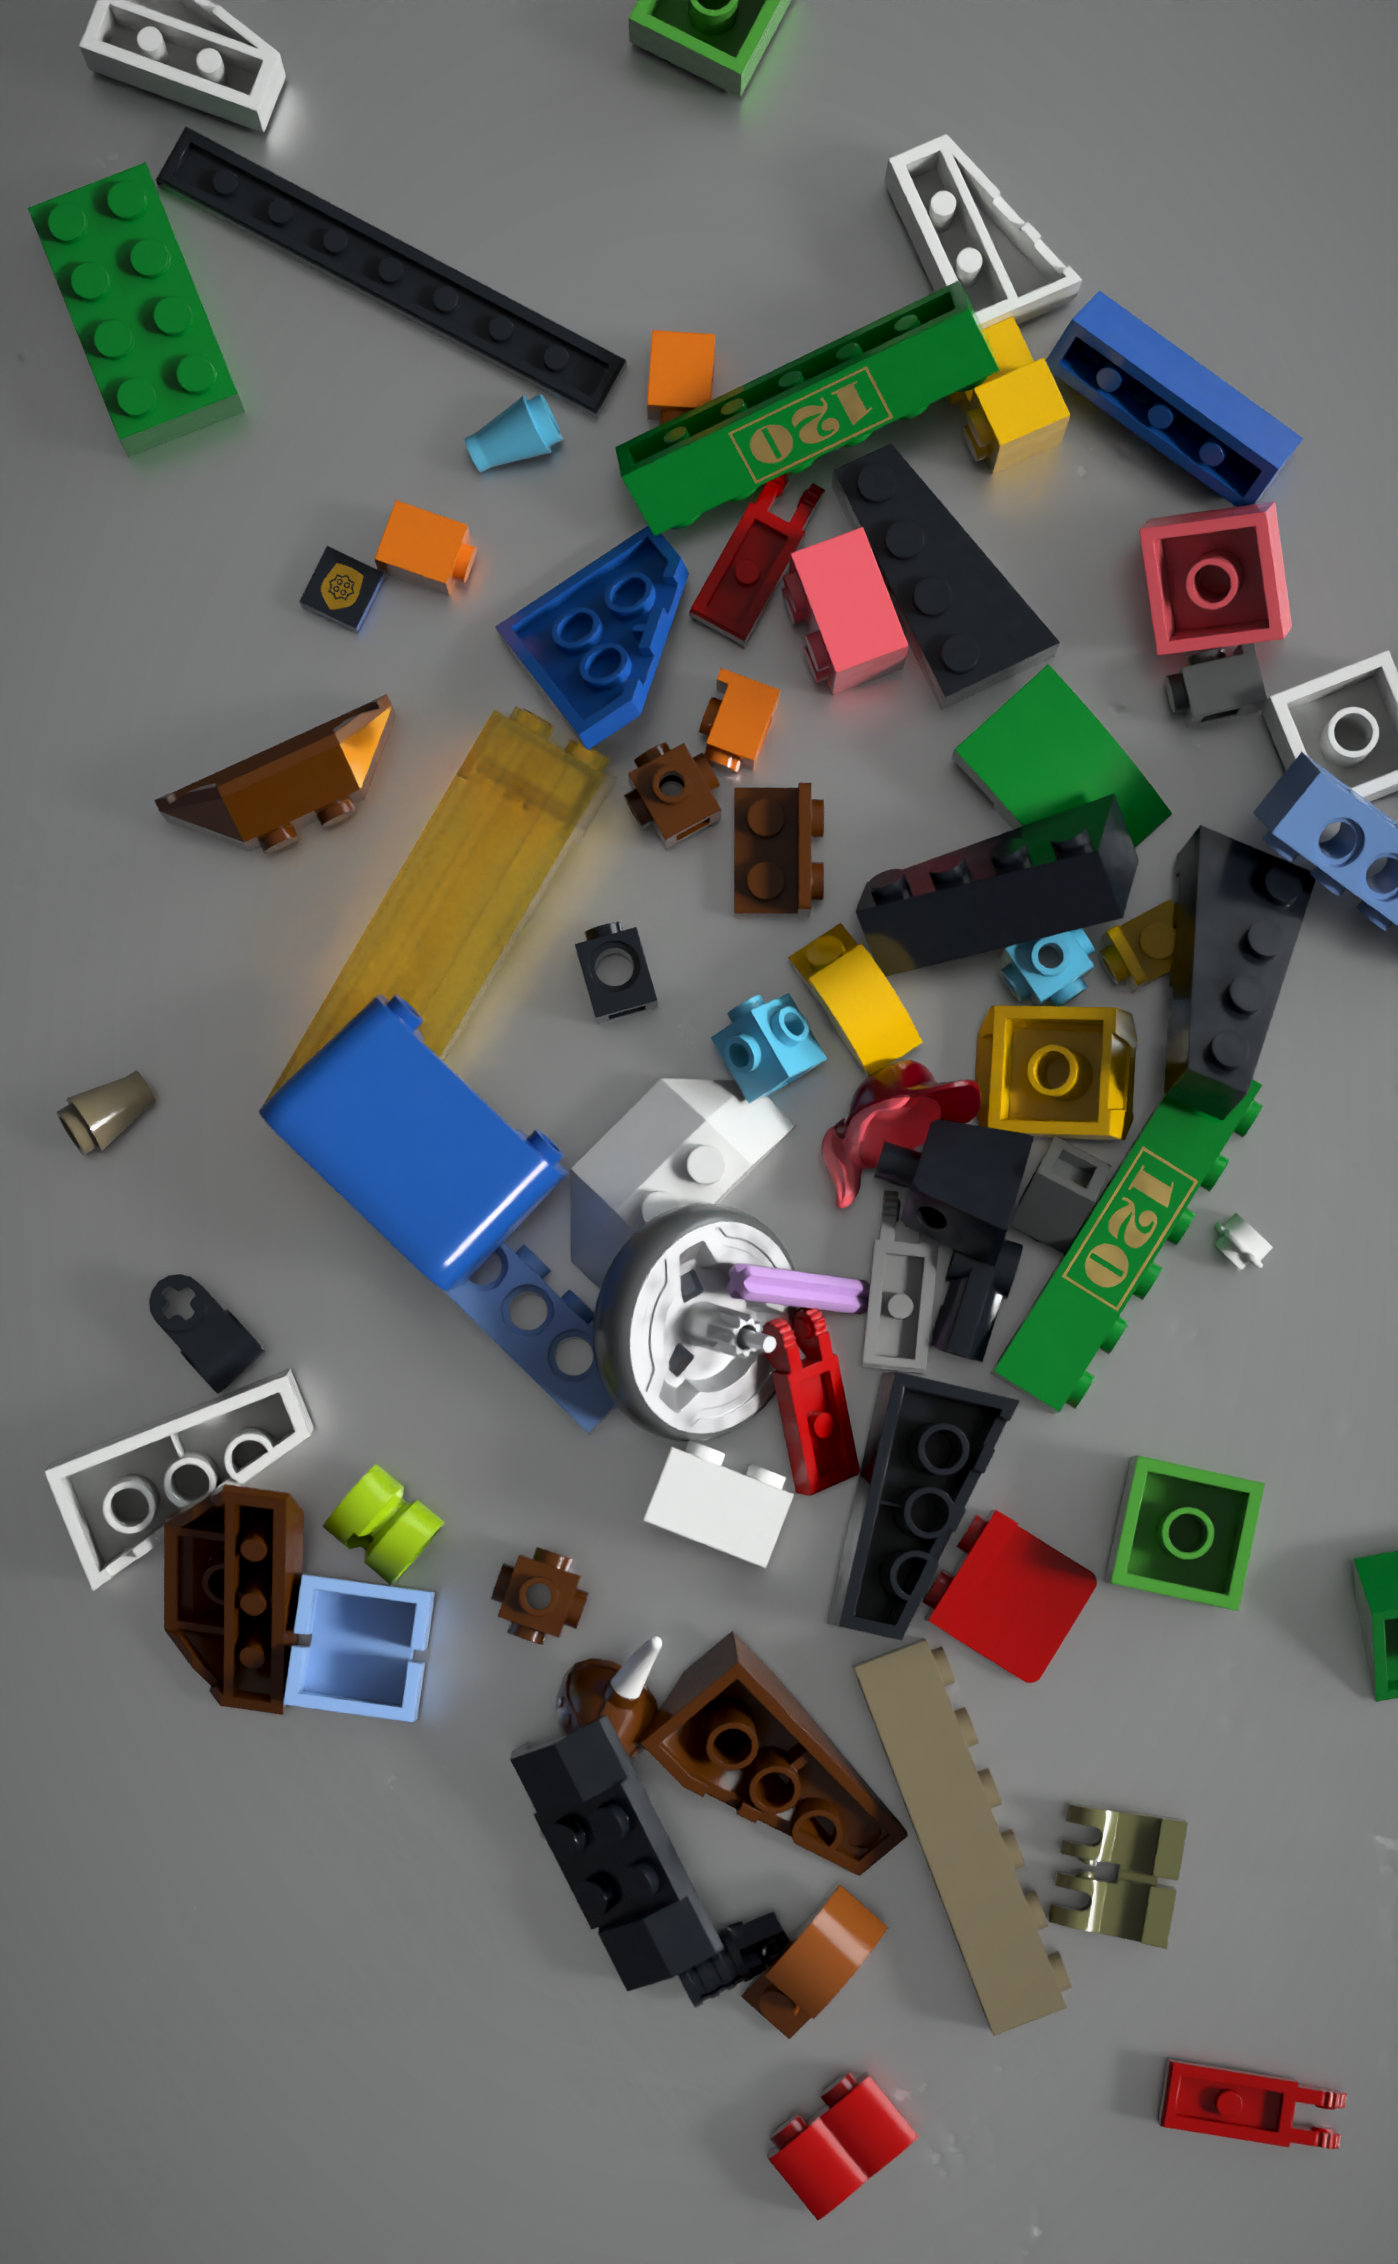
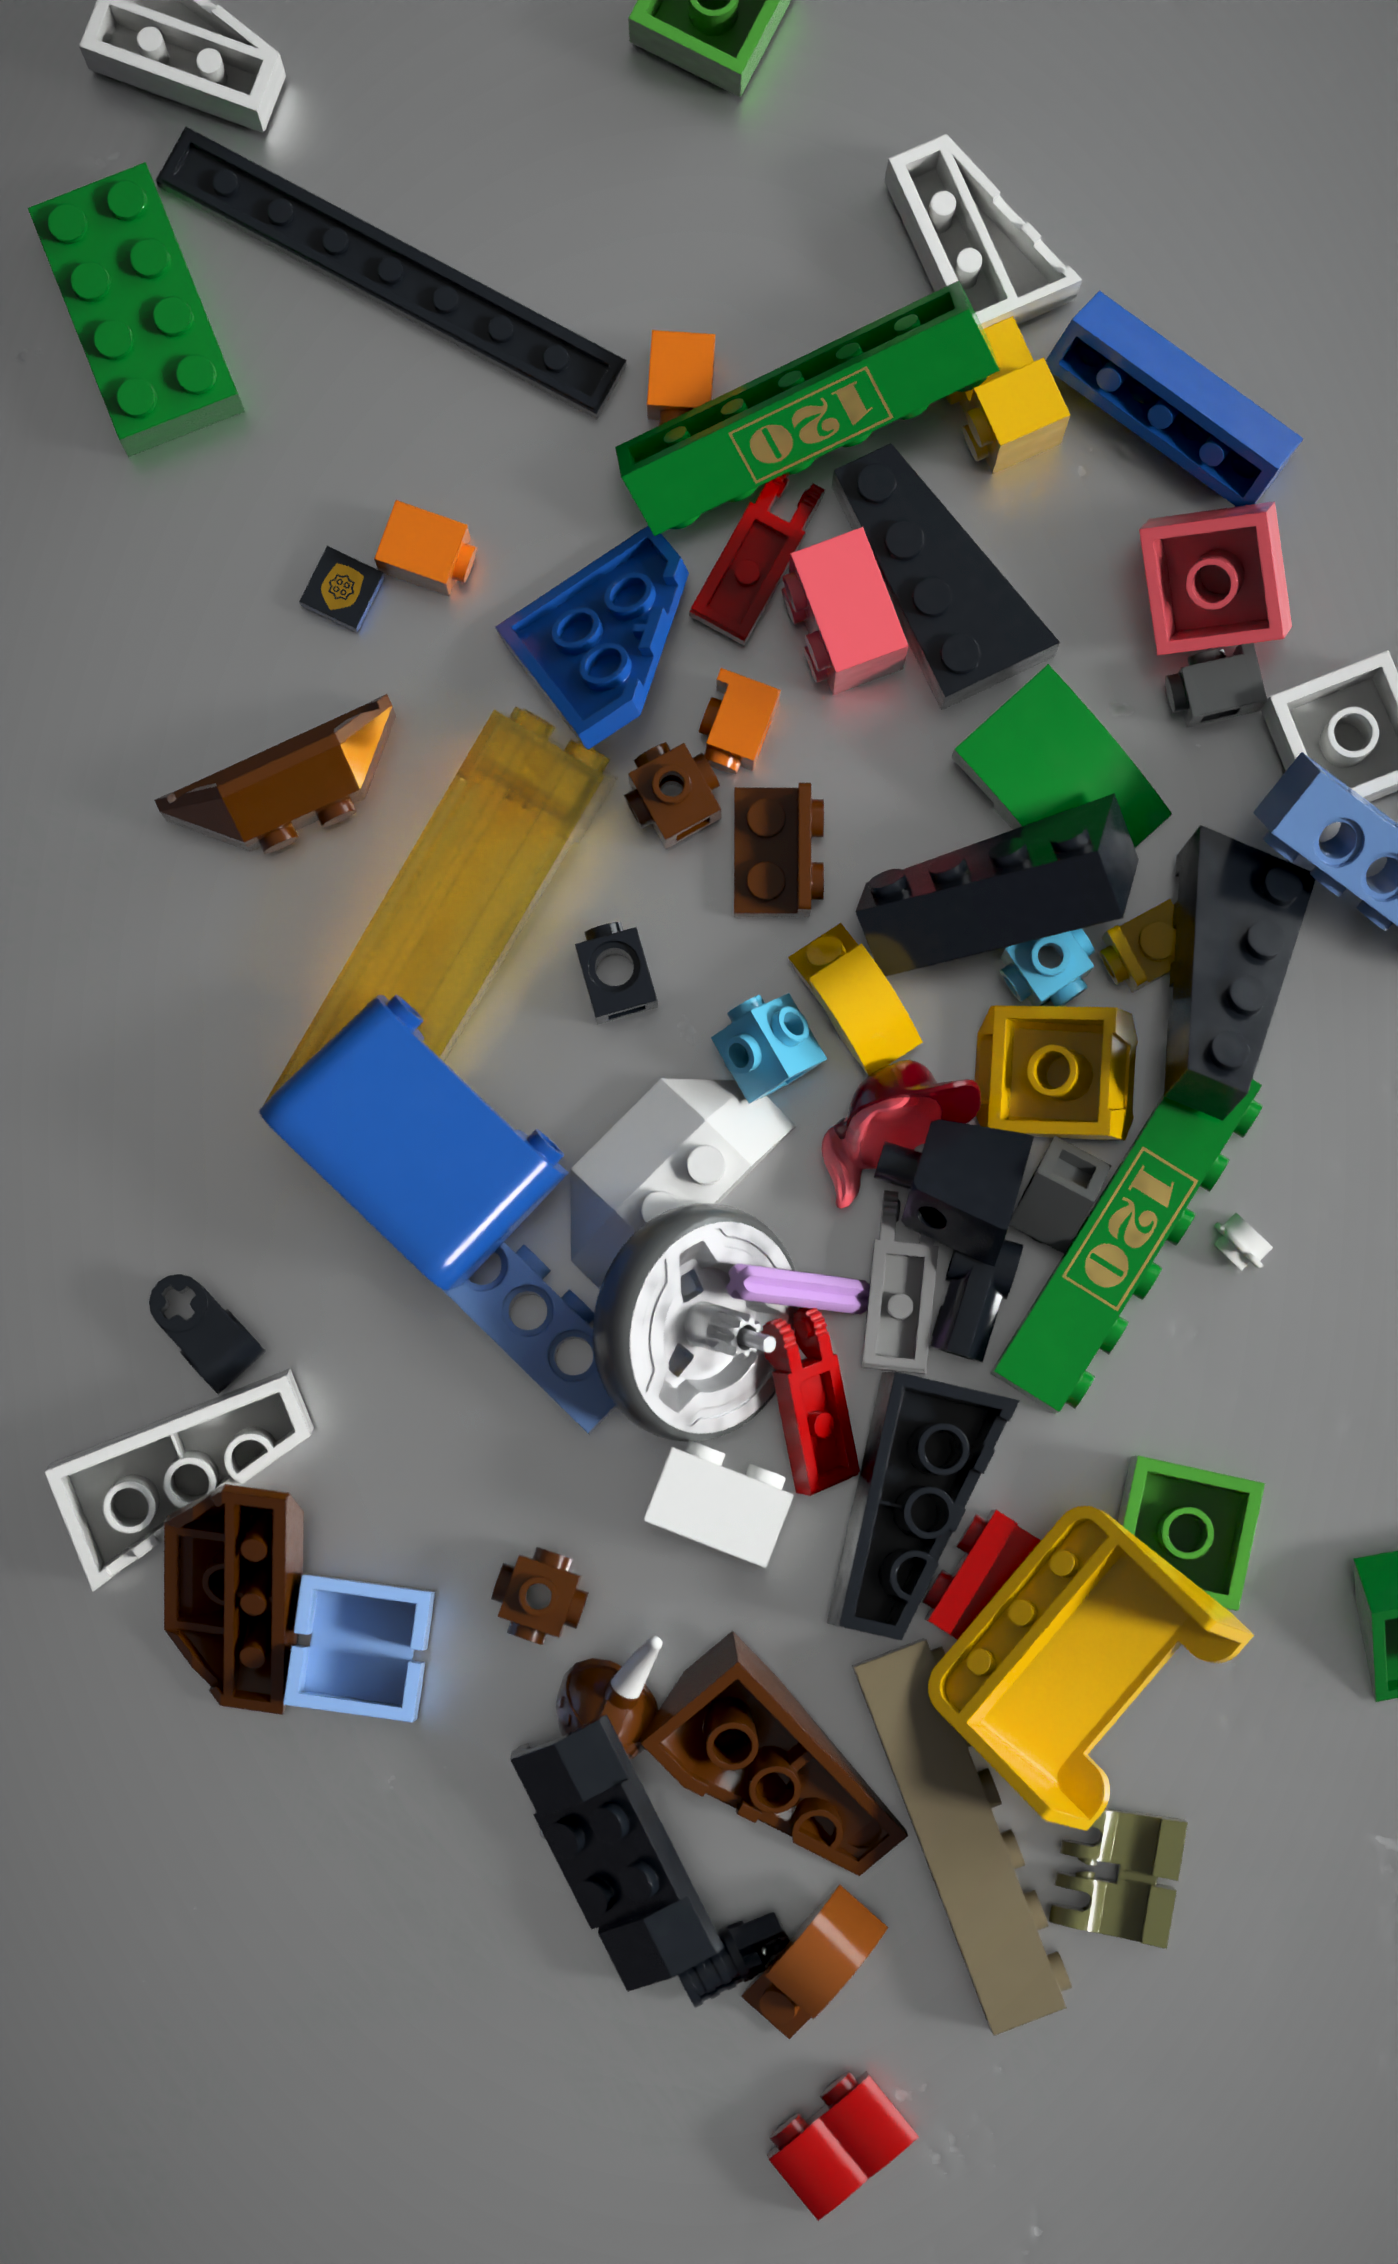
dark tan cone [56,1070,156,1155] -> none
lime wheel [323,1464,445,1585] -> none
medium azure cone [464,394,563,472] -> none
red hinge [1158,2059,1347,2149] -> none
none -> yellow windscreen [928,1506,1254,1831]

